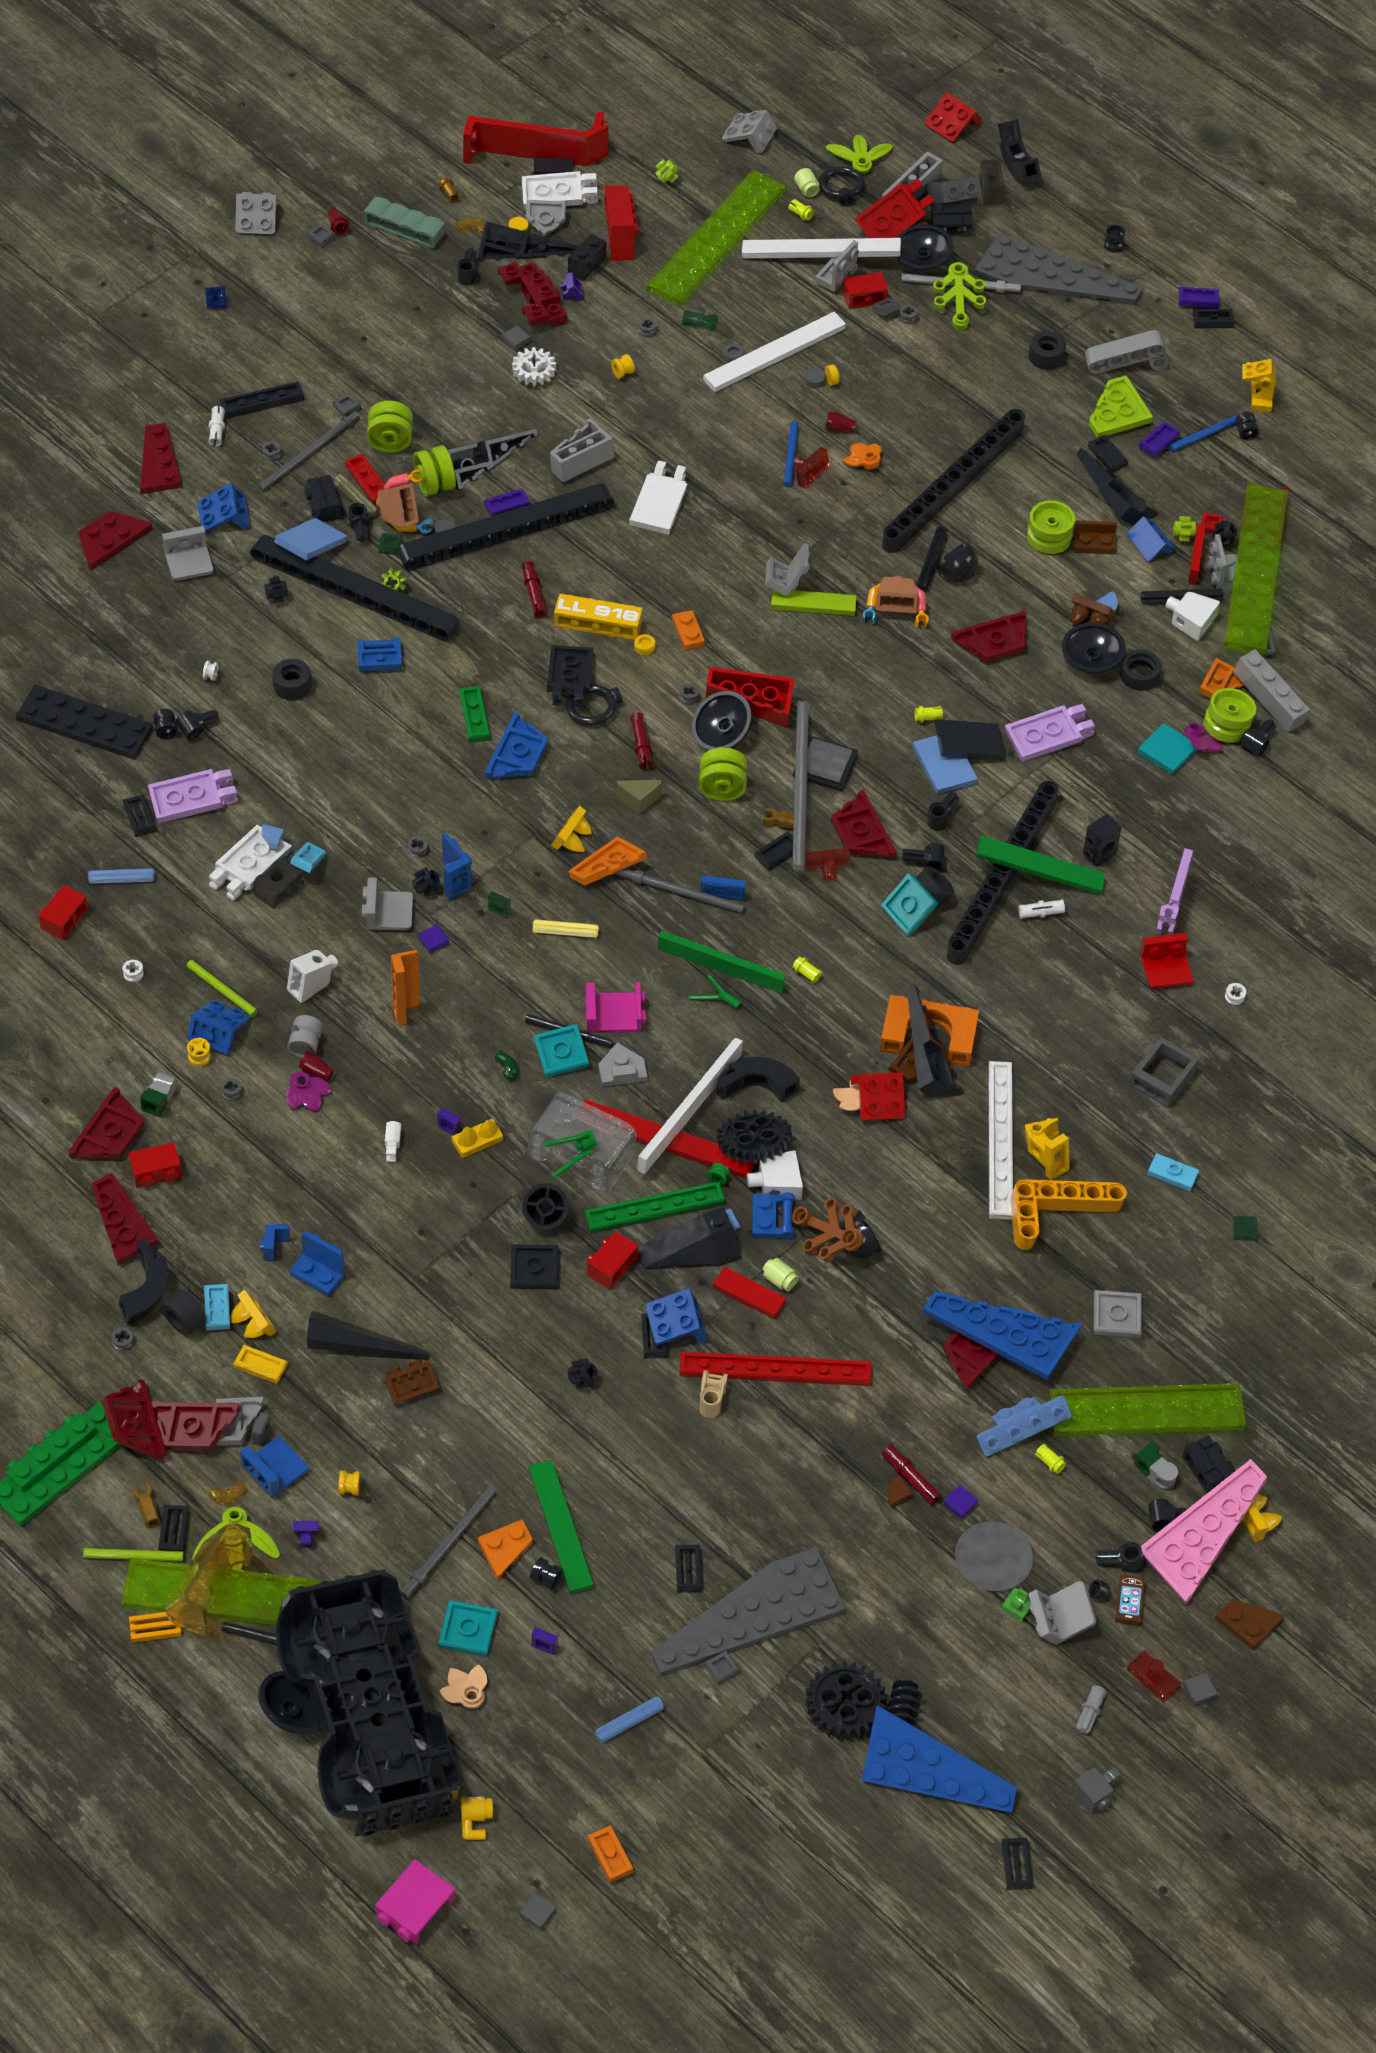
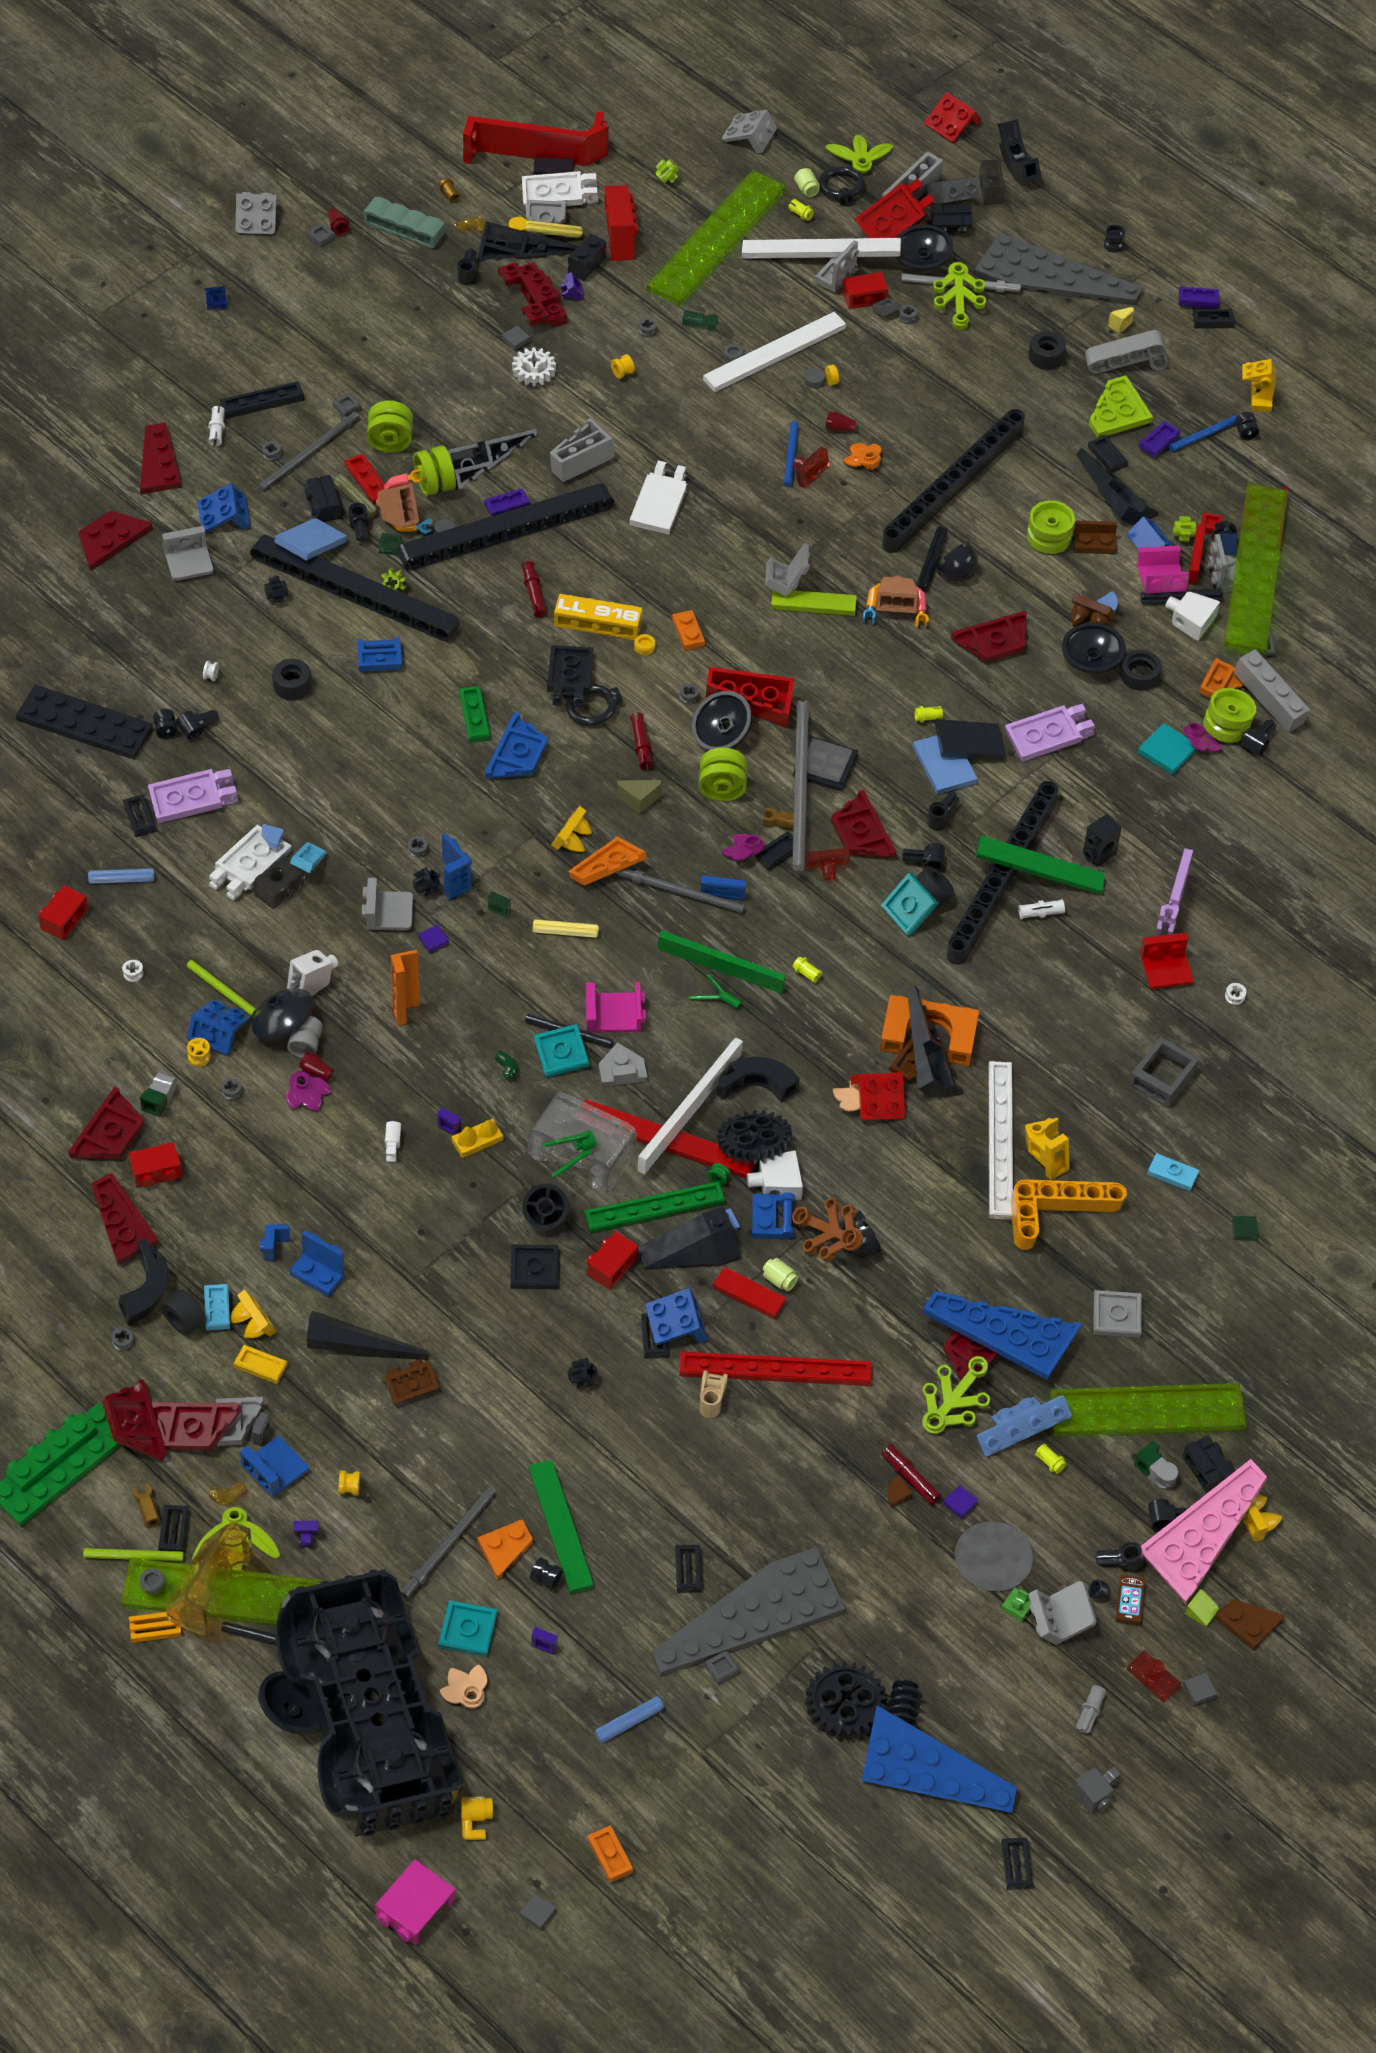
none -> dark grey tile [140,1568,165,1595]
none -> black dish [252,988,314,1041]
none -> light yellow axle [525,220,583,238]
none -> magenta plate [721,834,765,861]
none -> lime plant [922,1356,990,1434]
none -> light yellow slope [1108,307,1134,333]
none -> dark pink panel [1136,546,1189,594]
none -> lime slope [1185,1589,1220,1627]
none -> dark blue tile [1220,533,1237,555]

